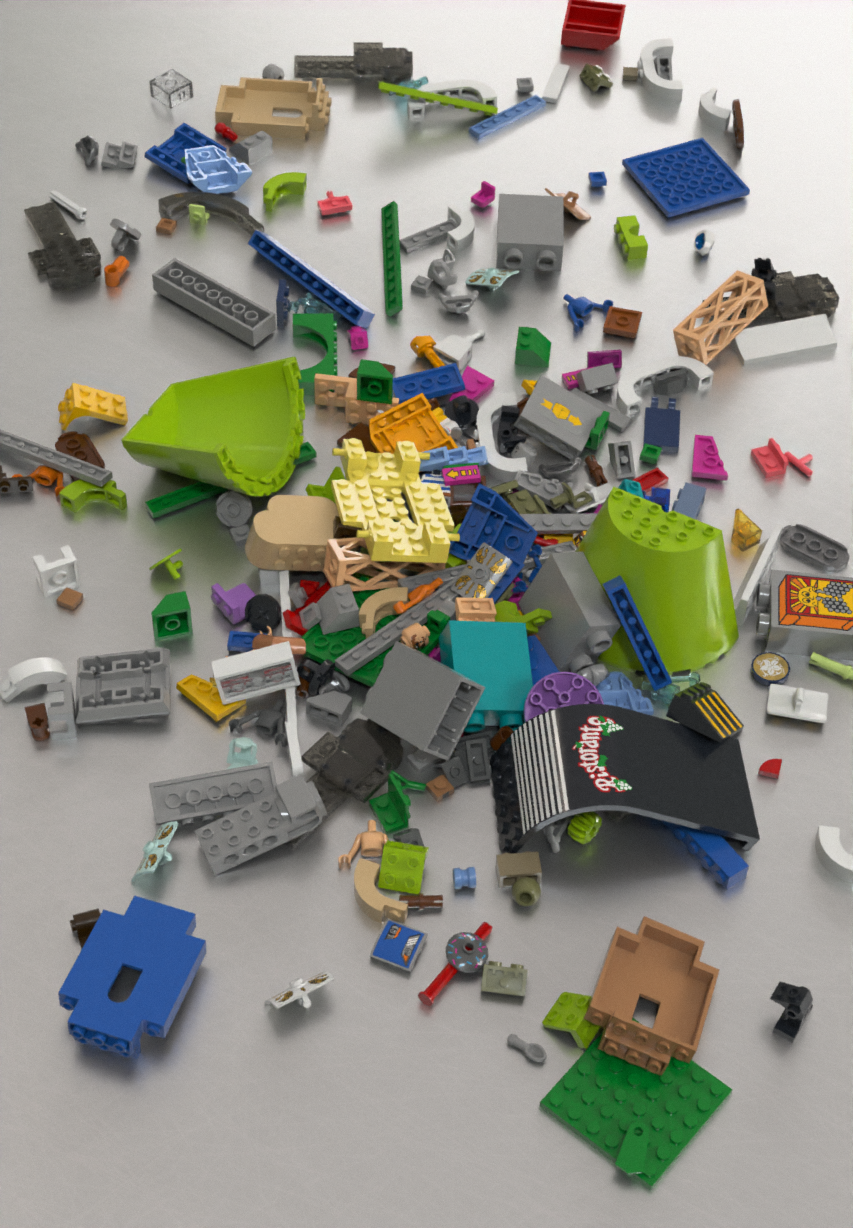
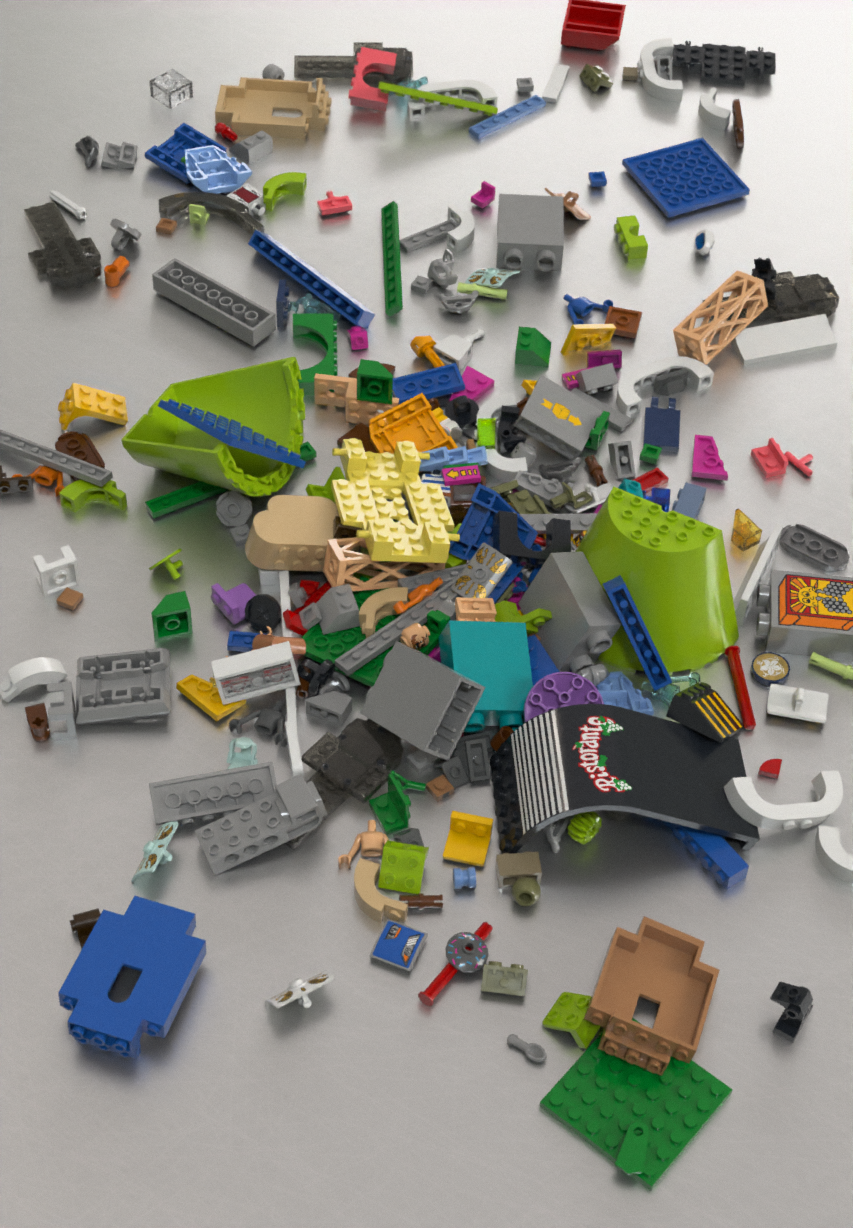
none -> blue plate [158,399,306,468]
none -> torso [226,183,265,218]
none -> coral arch [348,47,397,112]
none -> yellow bracket [443,811,493,867]
none -> yellowish green pin [457,282,507,300]
none -> clear neon green tile [477,418,496,449]
none -> black arch [493,511,571,568]
none -> yellow wing [560,324,616,356]
none -> black piece [672,40,776,86]
none -> white arch [723,770,843,830]
none -> red axle [725,646,756,730]

